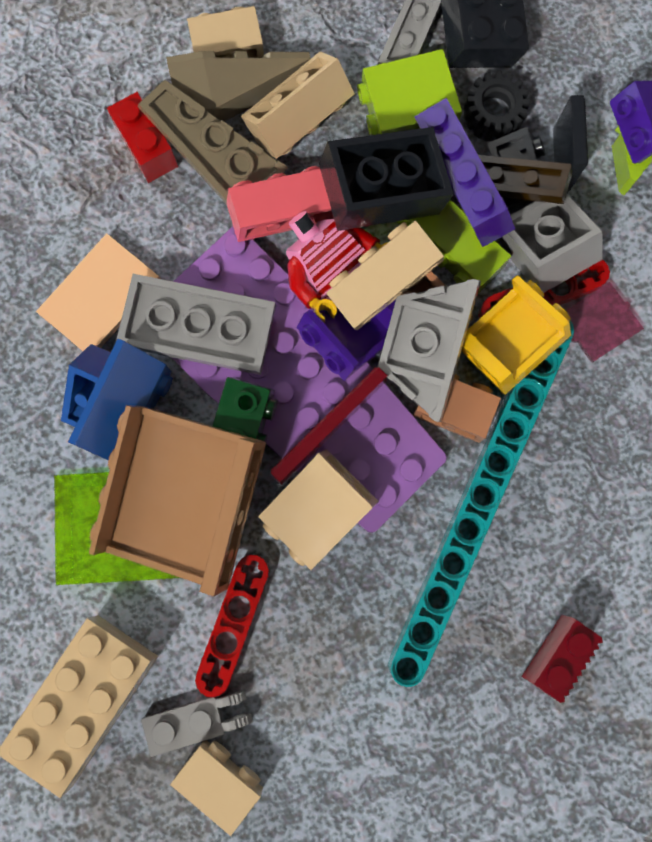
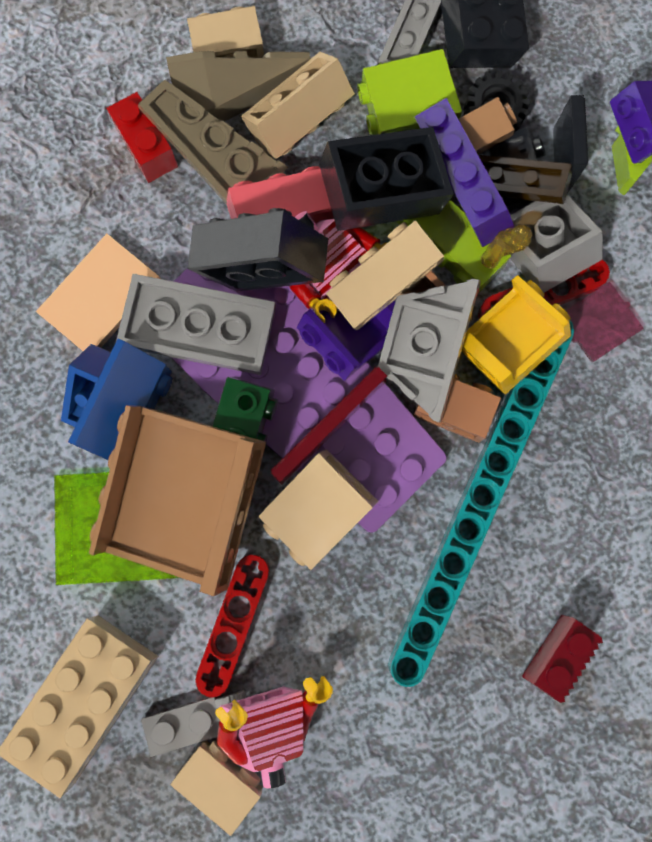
none -> black brick [187,208,328,291]
none -> torso [215,676,333,788]
none -> medium nougat brick [459,97,517,155]
none -> clear yellow arm [480,224,532,269]

